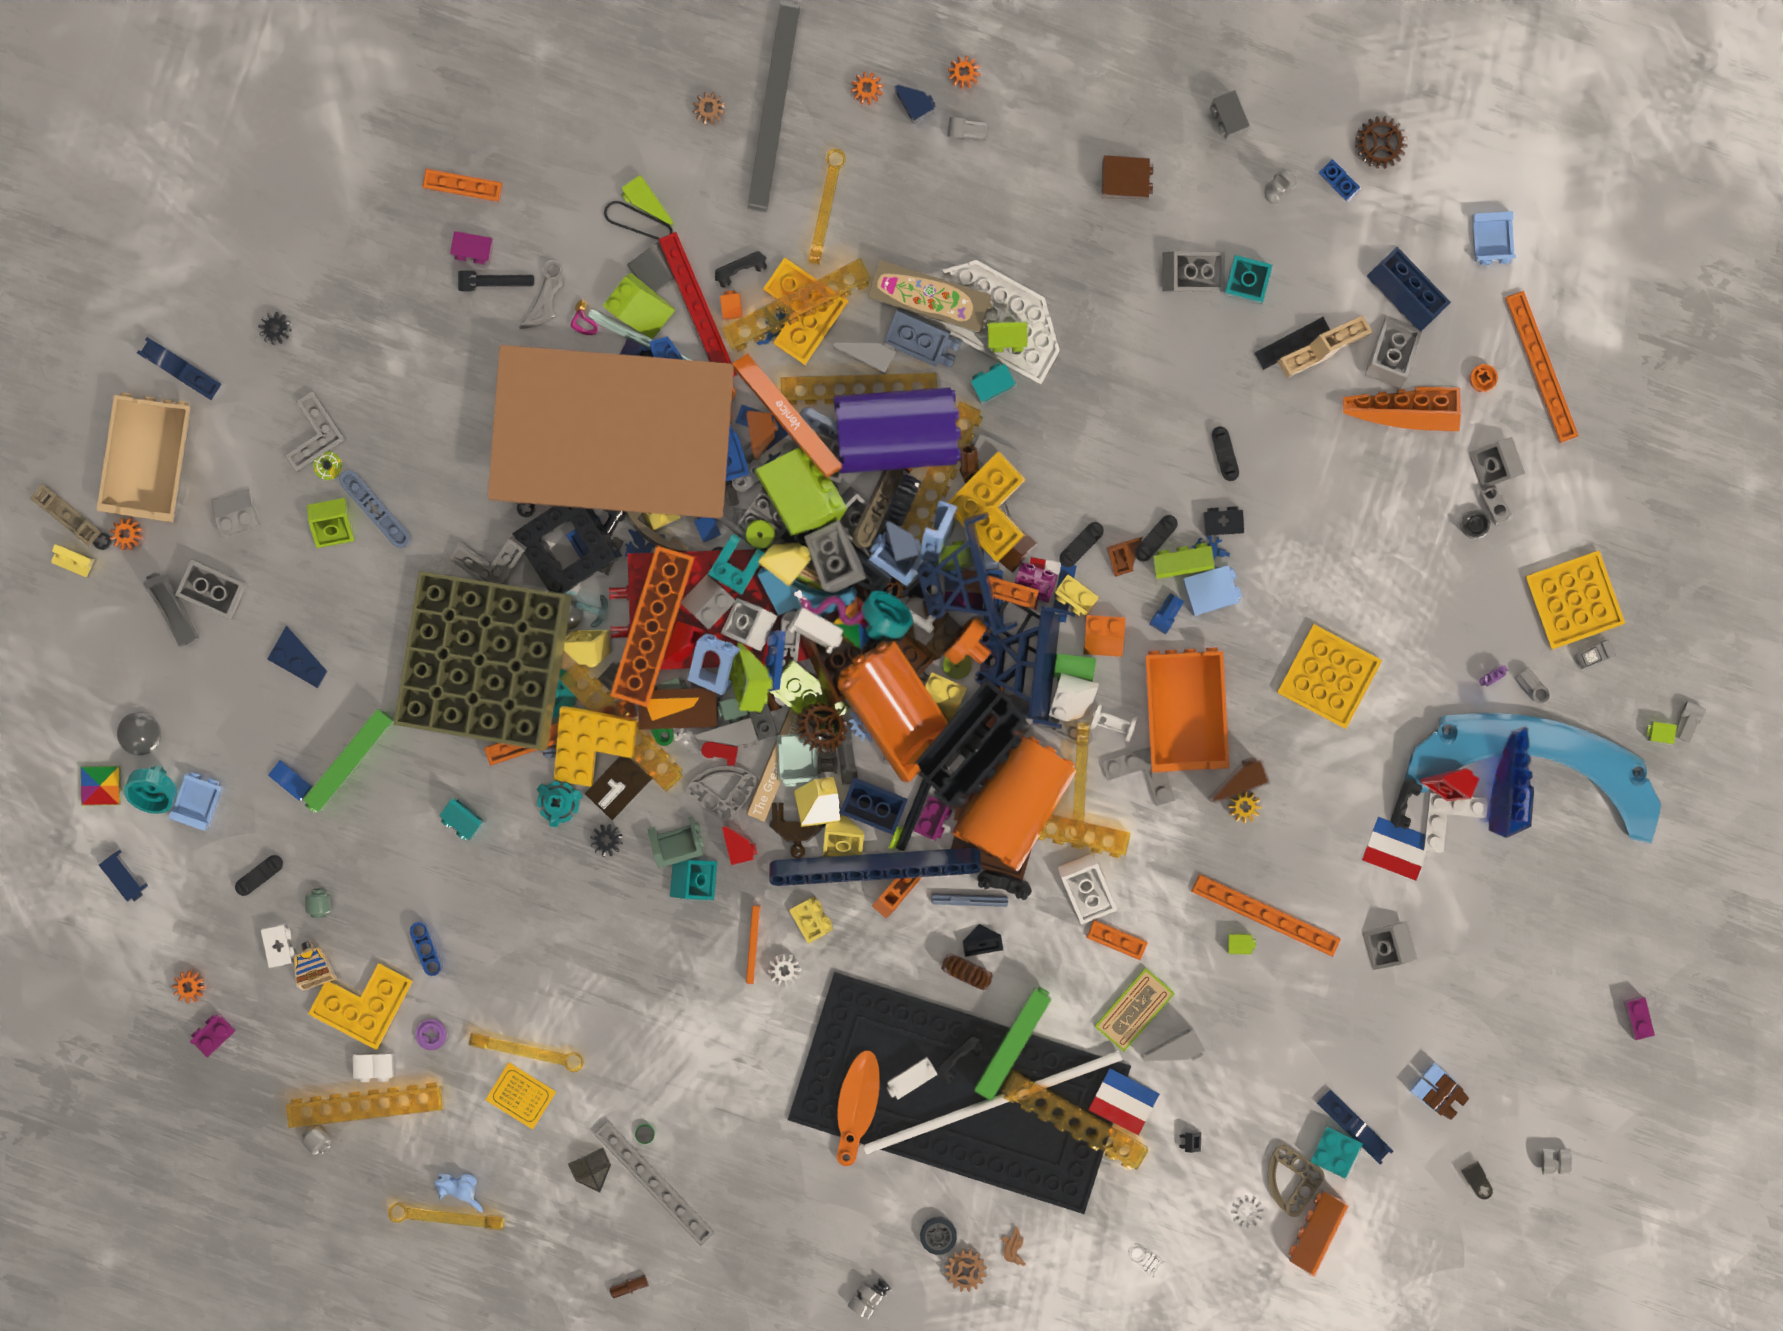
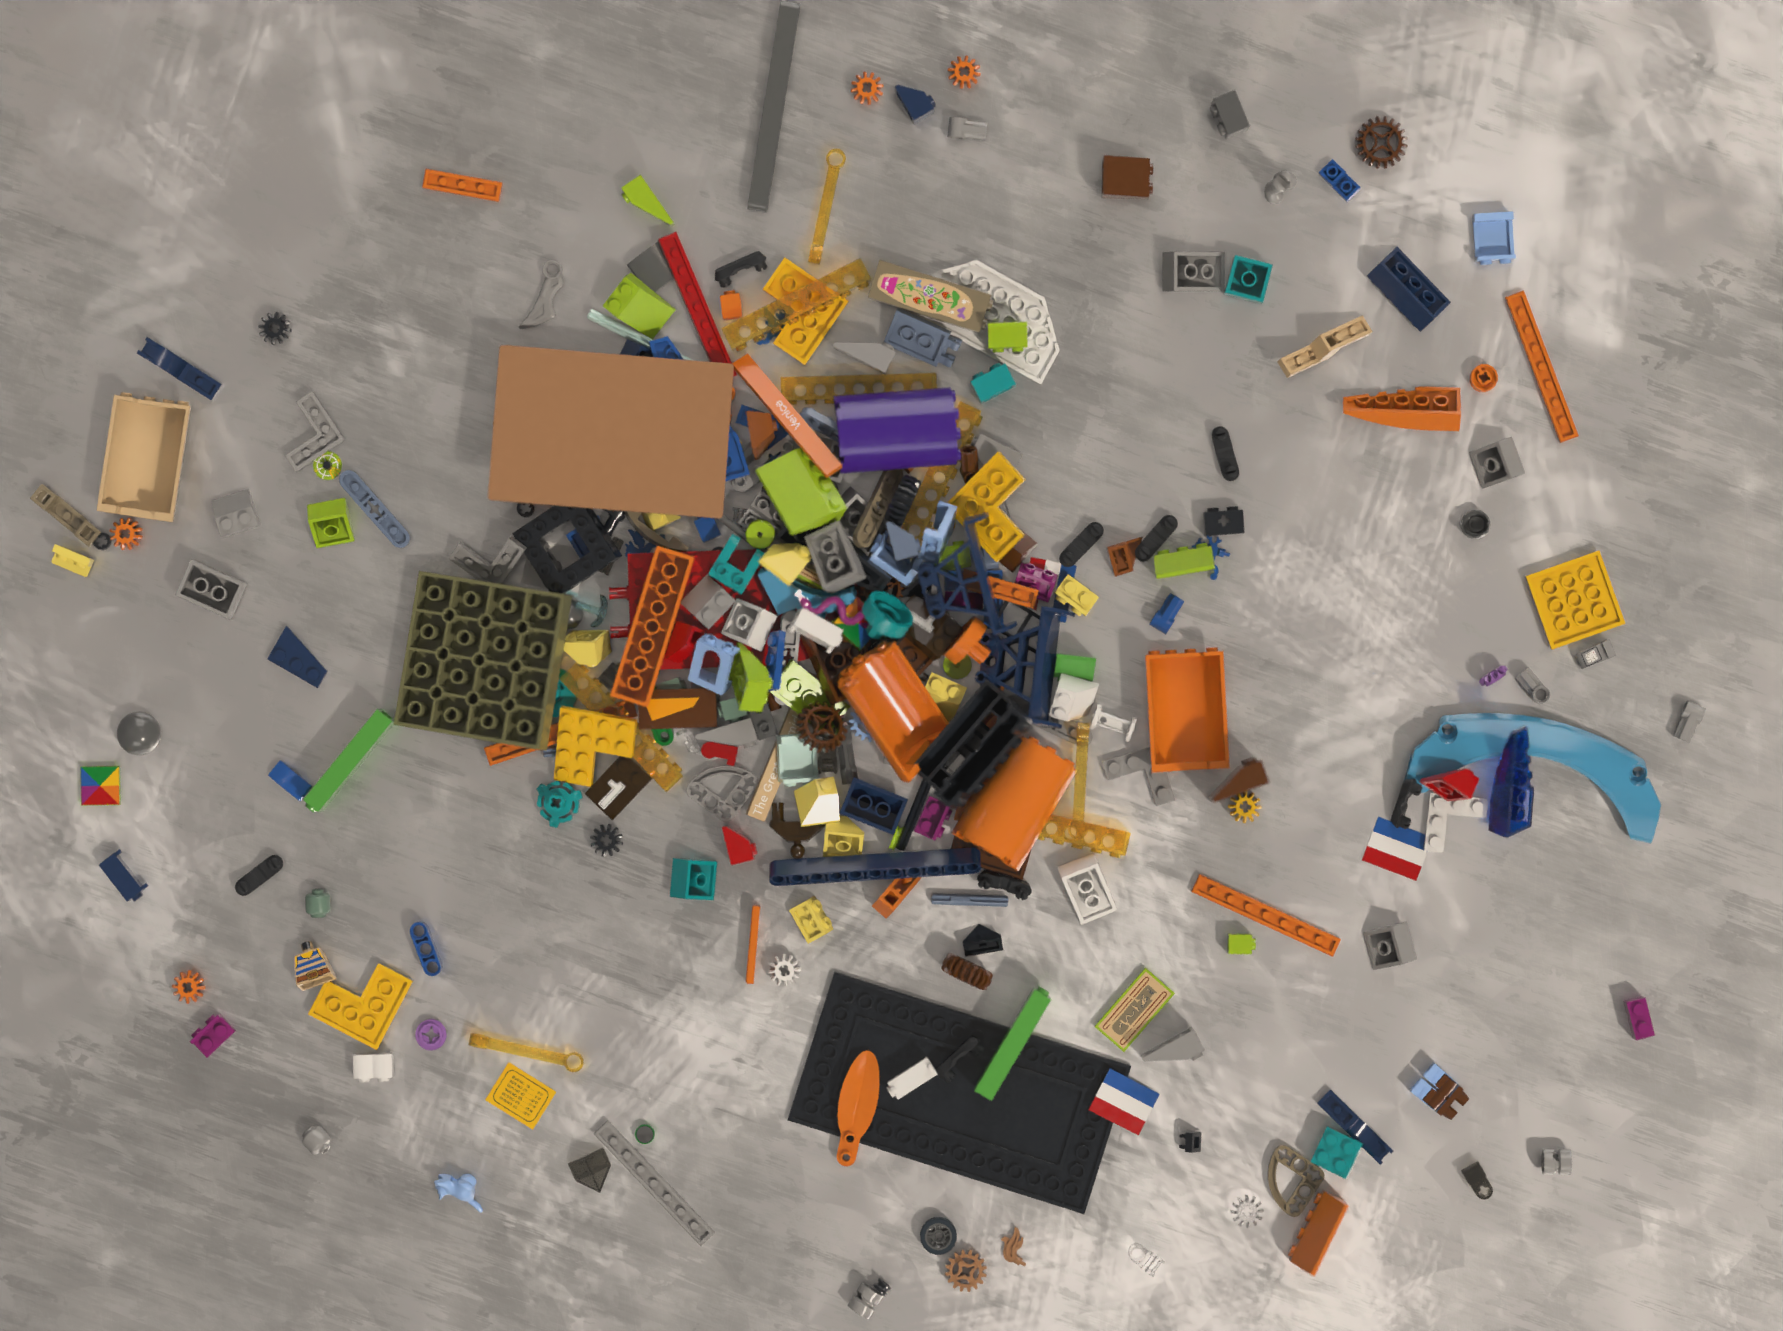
teal piece [124,765,177,814] -> none
dark grey arch [142,572,199,647] -> none
light blue panel [168,771,223,831] -> none
white brick [261,924,296,968] -> none
clear yellow brick [286,1082,445,1128] -> none
clear yellow piece [388,1202,505,1230] -> none
teal slope [439,797,485,841] -> none
magenta brick [450,231,494,265] -> none
black axle [458,270,534,291] -> none
dark pink piece [570,300,598,335] -> none
black piece [604,201,673,240] -> none
reddish brown axle [610,1275,649,1298] -> none
sand green panel [647,816,704,869] -> none
medium nougat gear [693,92,725,125] -> none
clear smoke axle [725,480,739,507] -> none
white piece [863,1051,1122,1154] -> none
clear yellow brick [1001,1070,1149,1170] -> none
orange slope [1083,615,1125,657] -> none
orange tile [1086,920,1148,960] -> none
light blue panel [1183,565,1242,616] -> none
black tile [1254,317,1330,370] -> none
yellow plate [1277,624,1382,729] -> none
light grey slope [1365,317,1422,389] -> none
light grey leg [1480,485,1512,526] -> none
lime brick [1646,721,1677,744] -> none

